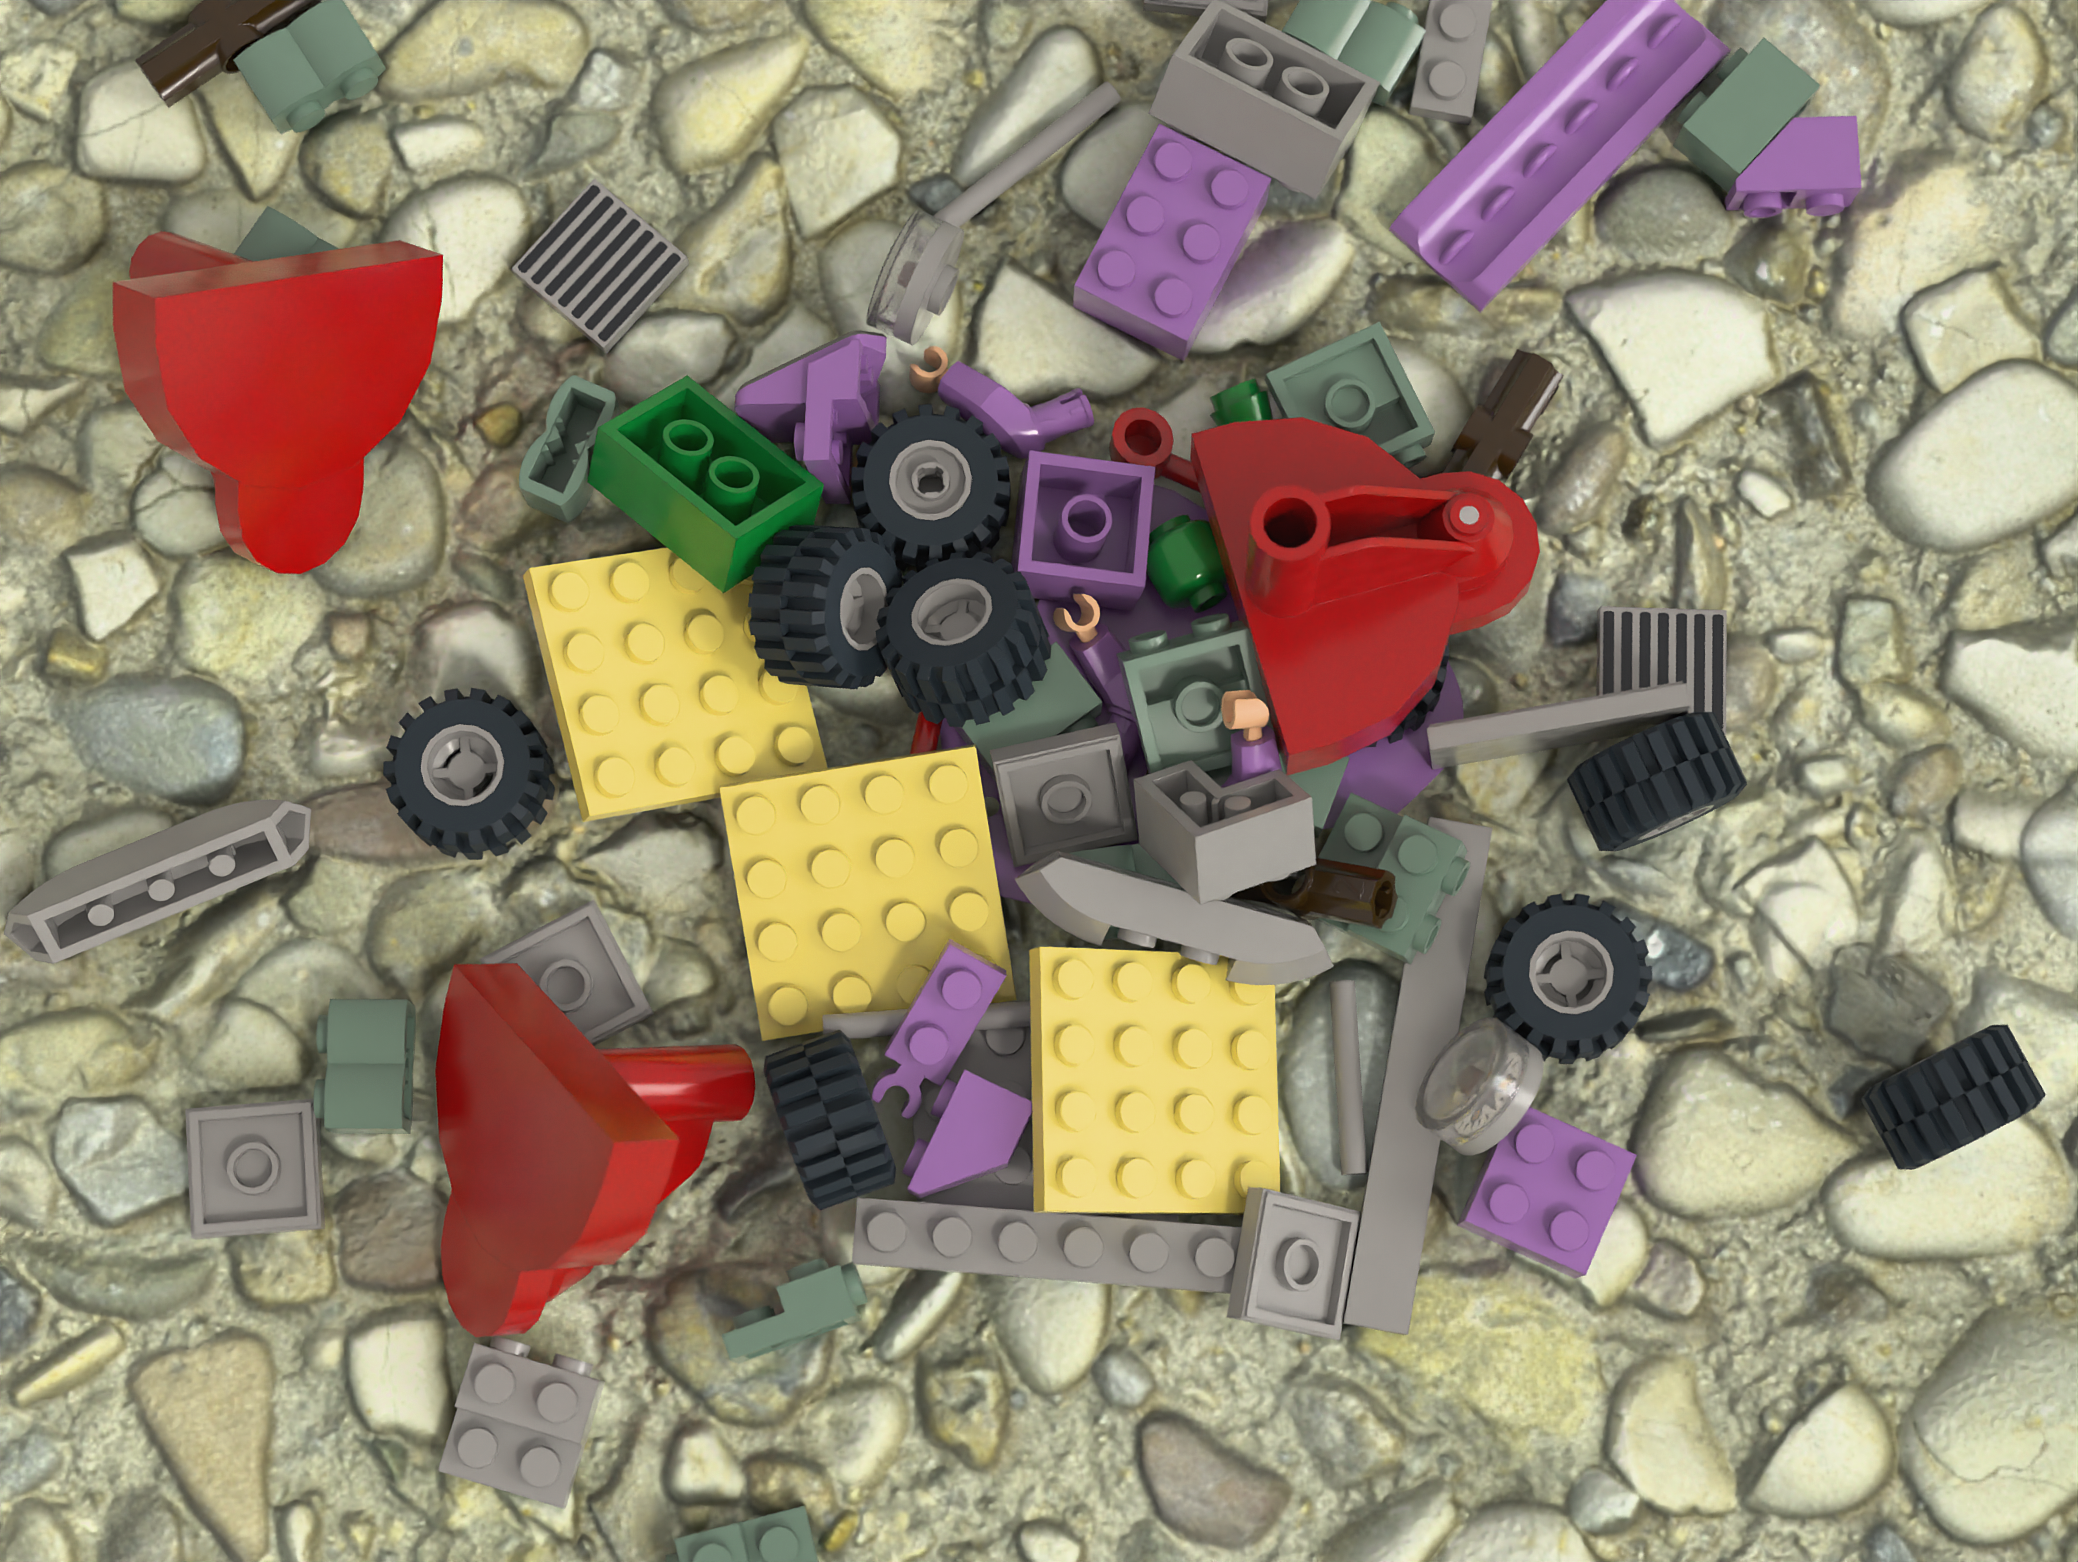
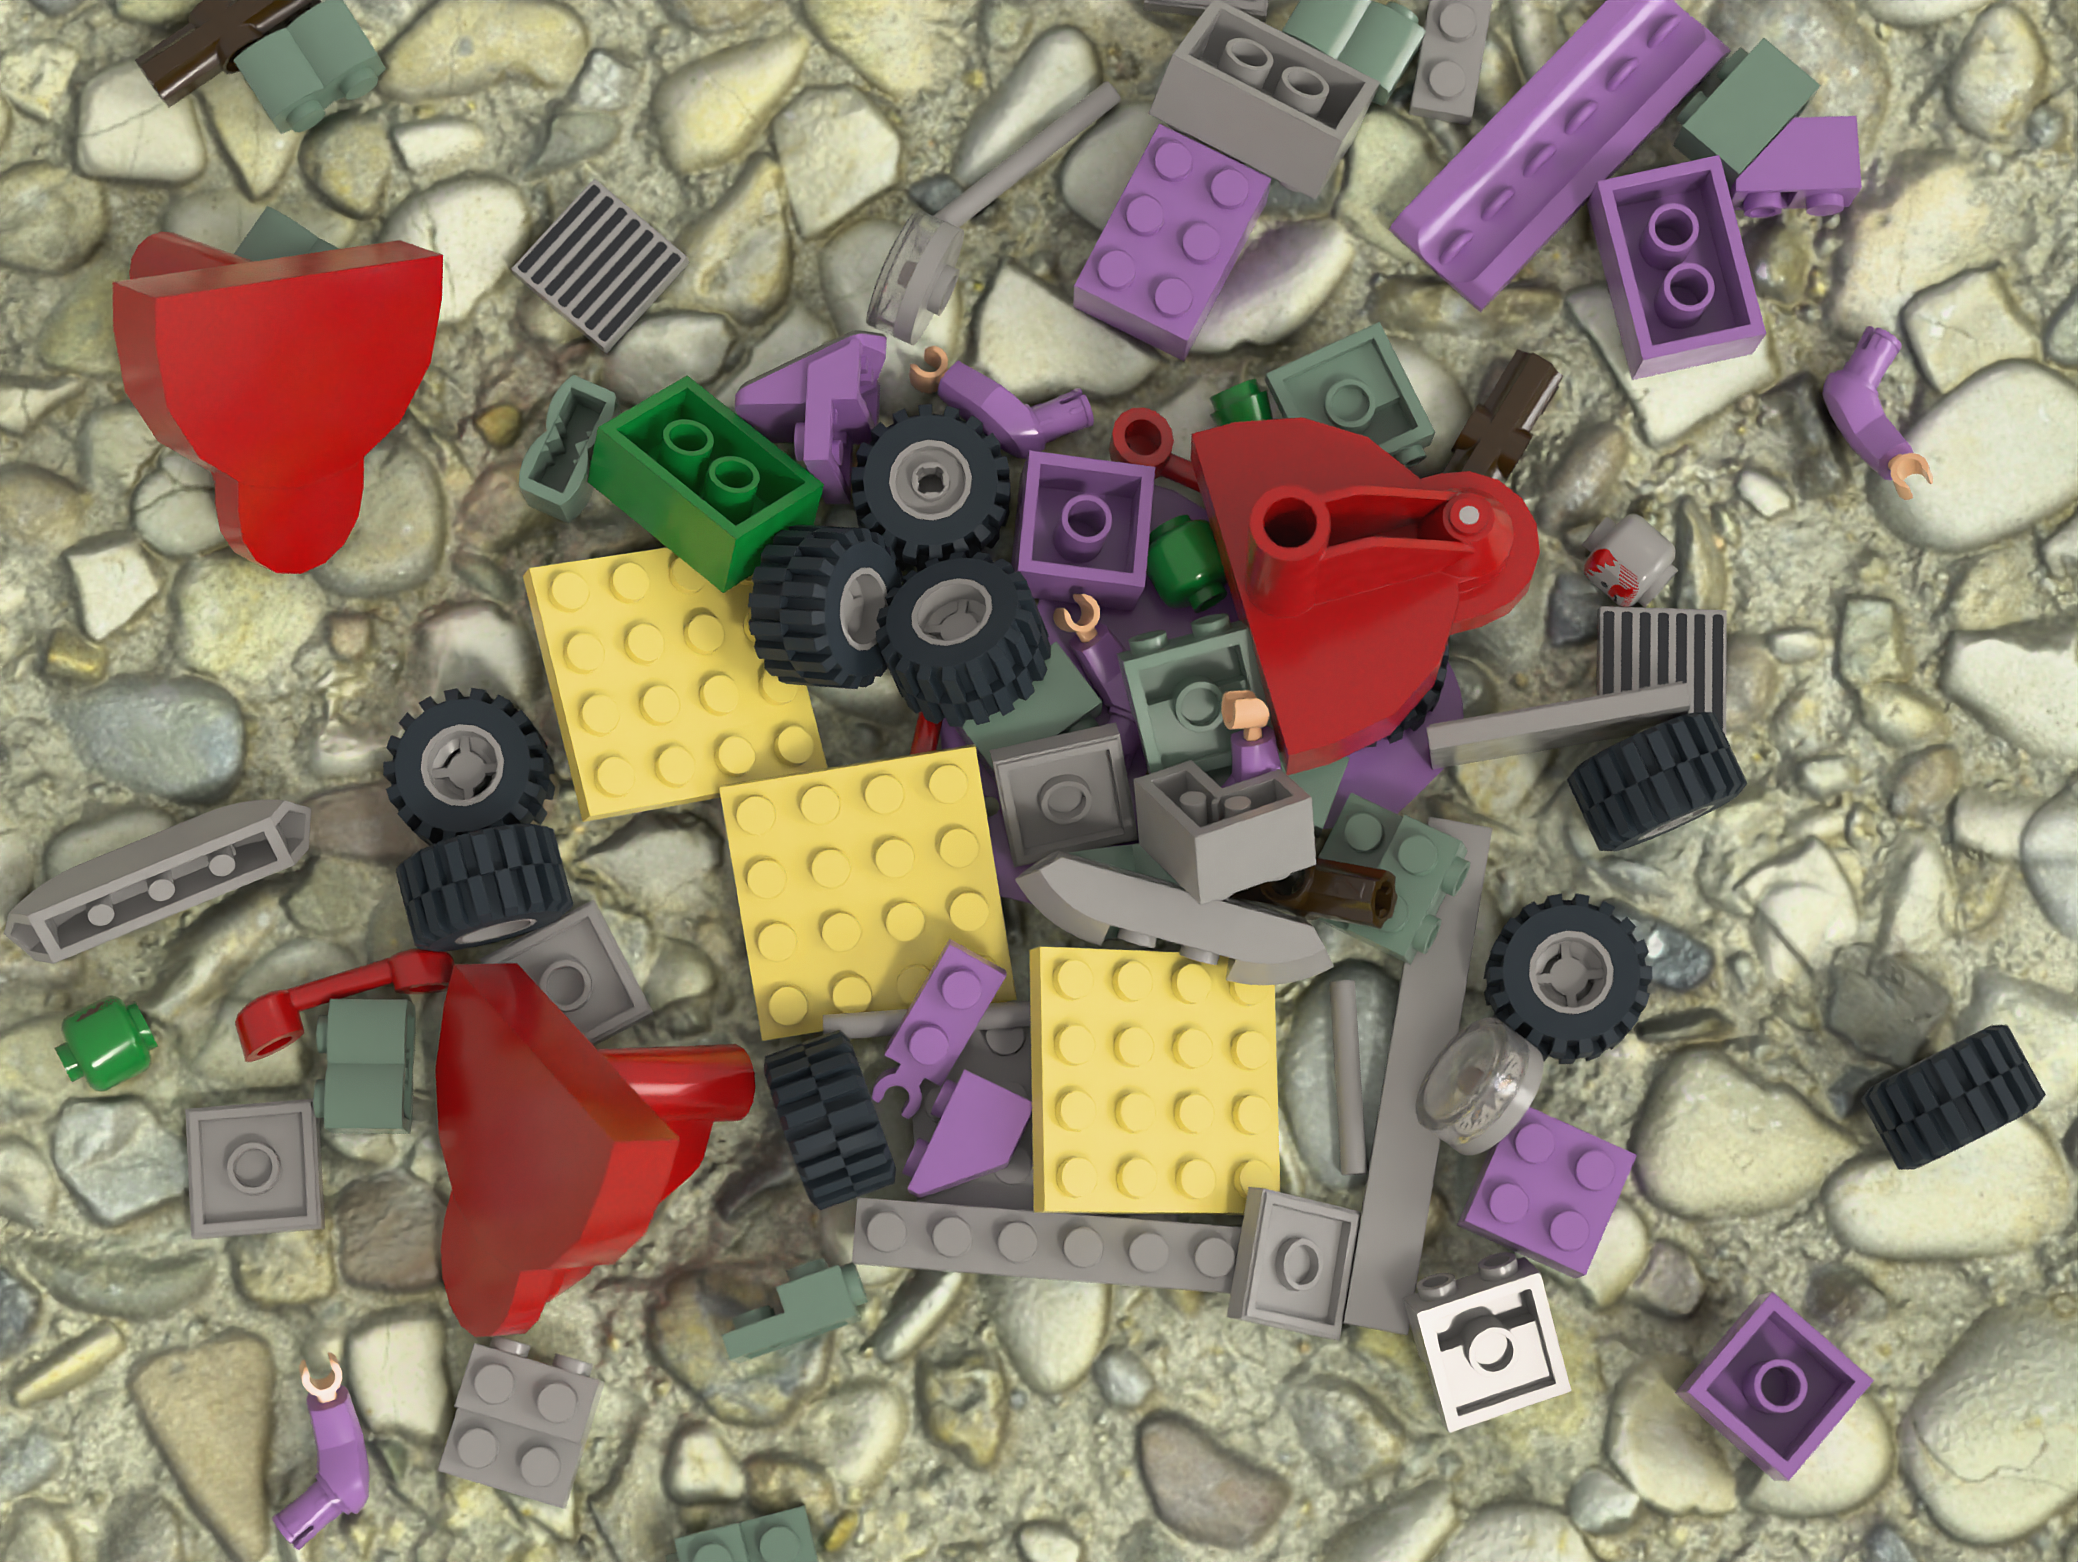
none -> green head [55,995,158,1092]
none -> red piece [235,948,454,1062]
none -> medium lavender arm [272,1352,369,1550]
none -> black wheel [396,824,573,952]
none -> plate [1403,1252,1571,1433]
none -> light grey head [1582,514,1678,608]
none -> medium lavender brick [1587,155,1766,380]
none -> medium lavender brick [1675,1292,1874,1481]
none -> medium lavender arm [1823,326,1933,500]

